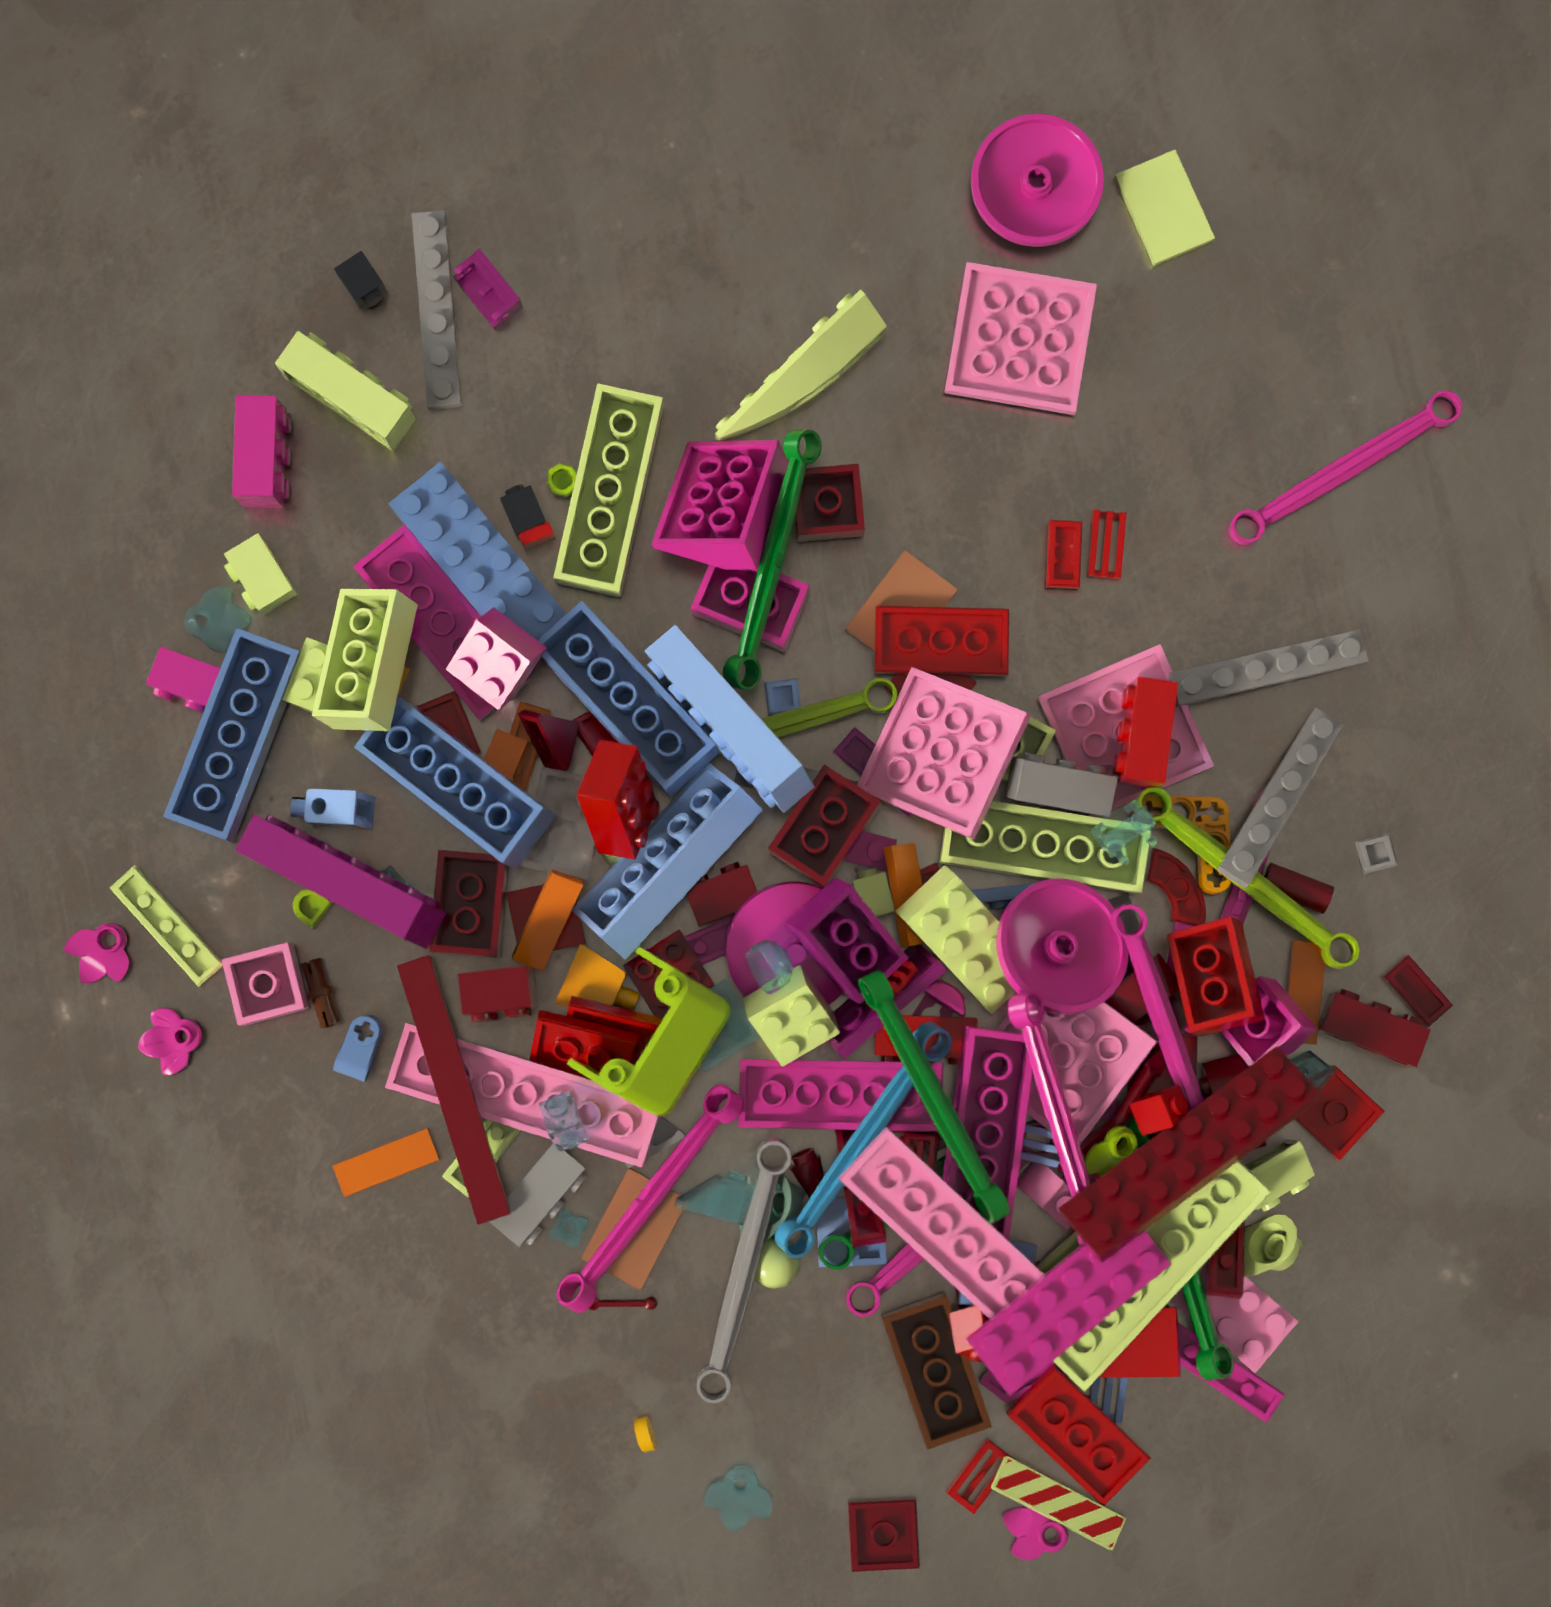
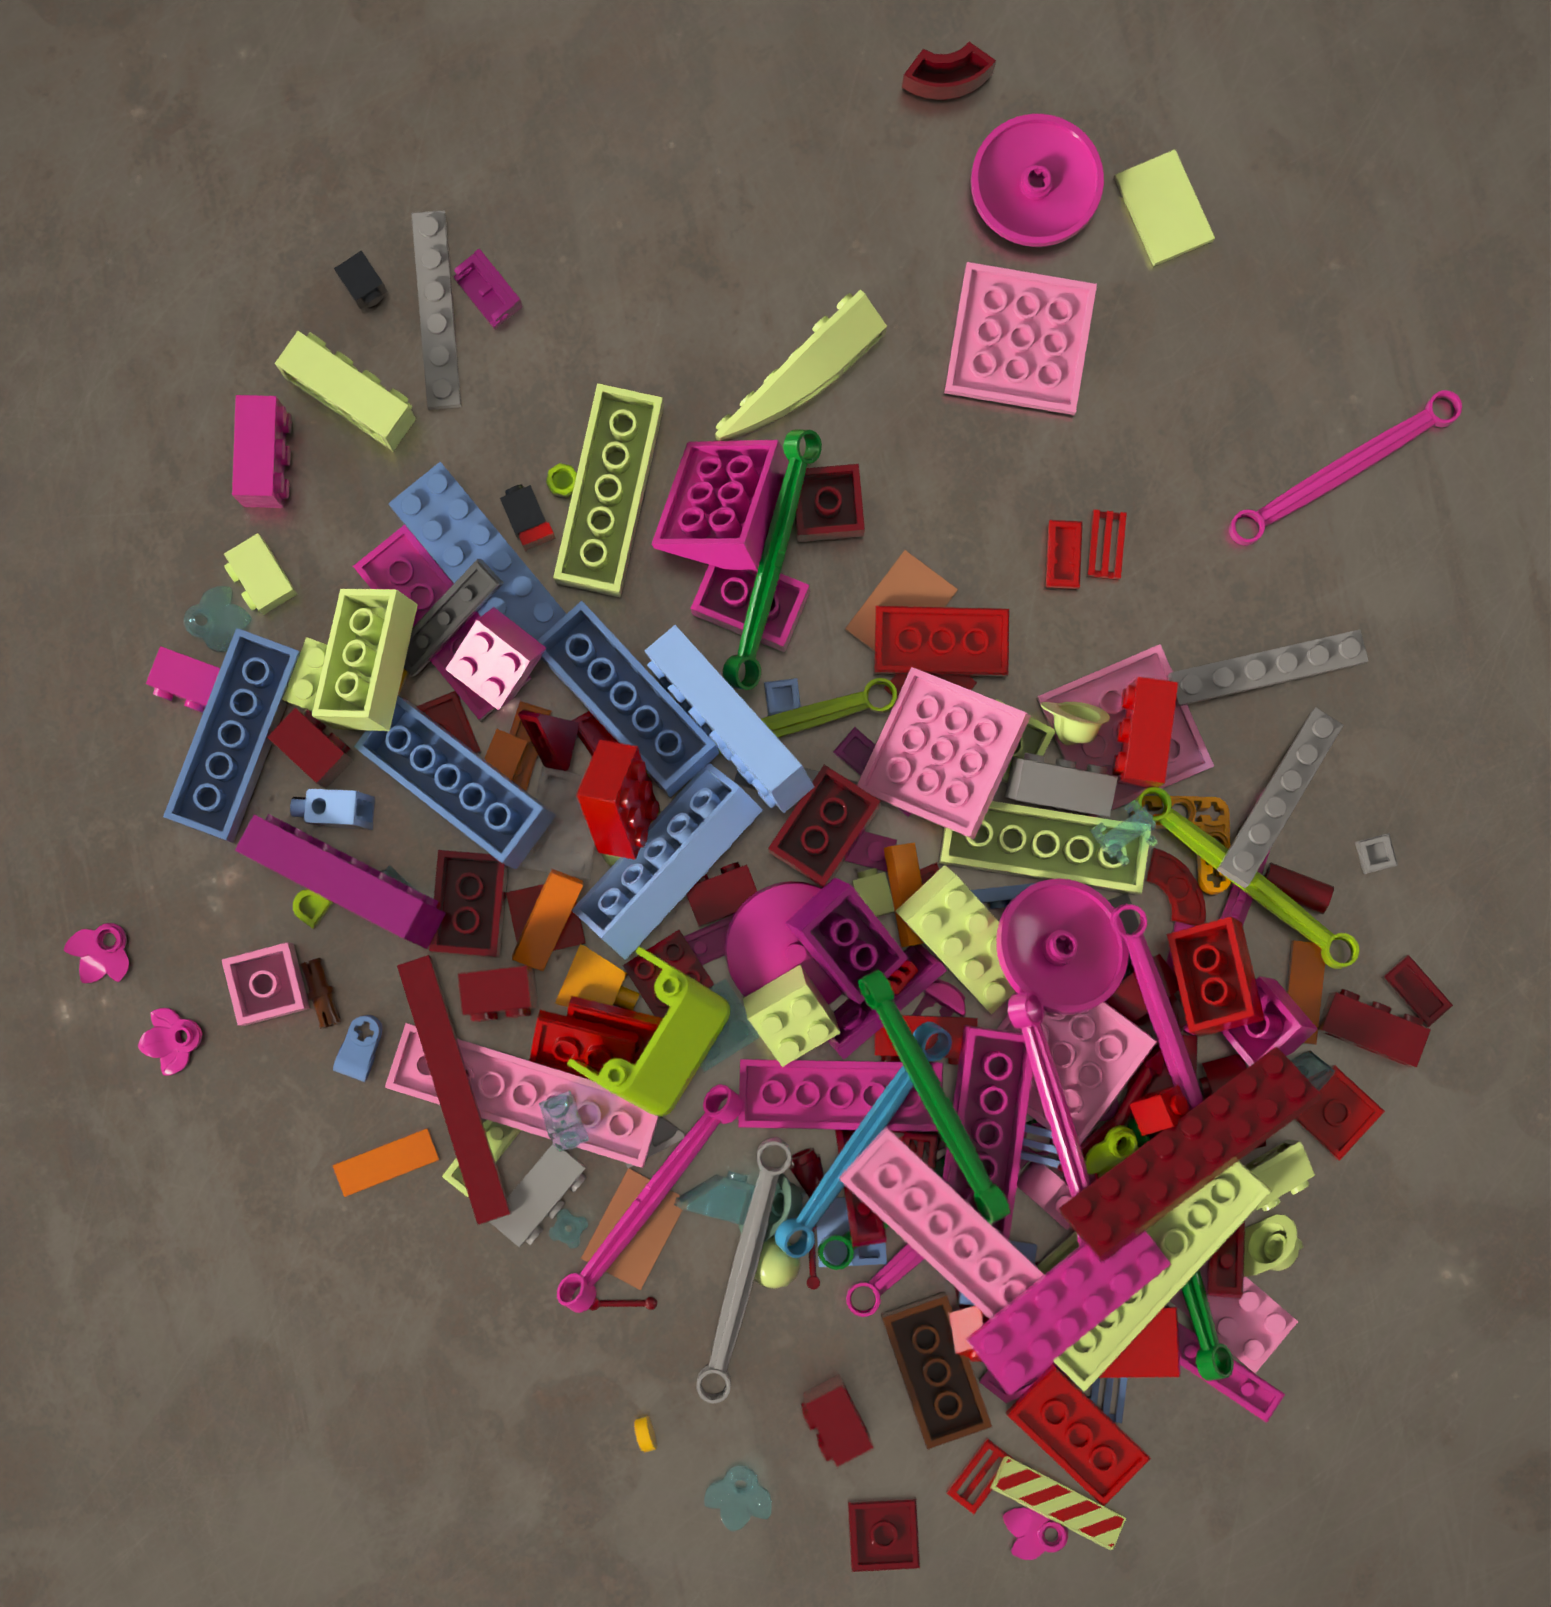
yellowish green tile [110,865,223,987] -> none
clear light blue hair [745,940,792,994] -> none
none -> dark red brick [267,708,353,789]
none -> dark grey tile [404,559,504,677]
none -> dark red brick [801,1374,874,1467]
none -> dark red hinge [807,1224,820,1290]
none -> dark red brick [902,41,996,100]
none -> yellowish green piece [1040,702,1110,745]

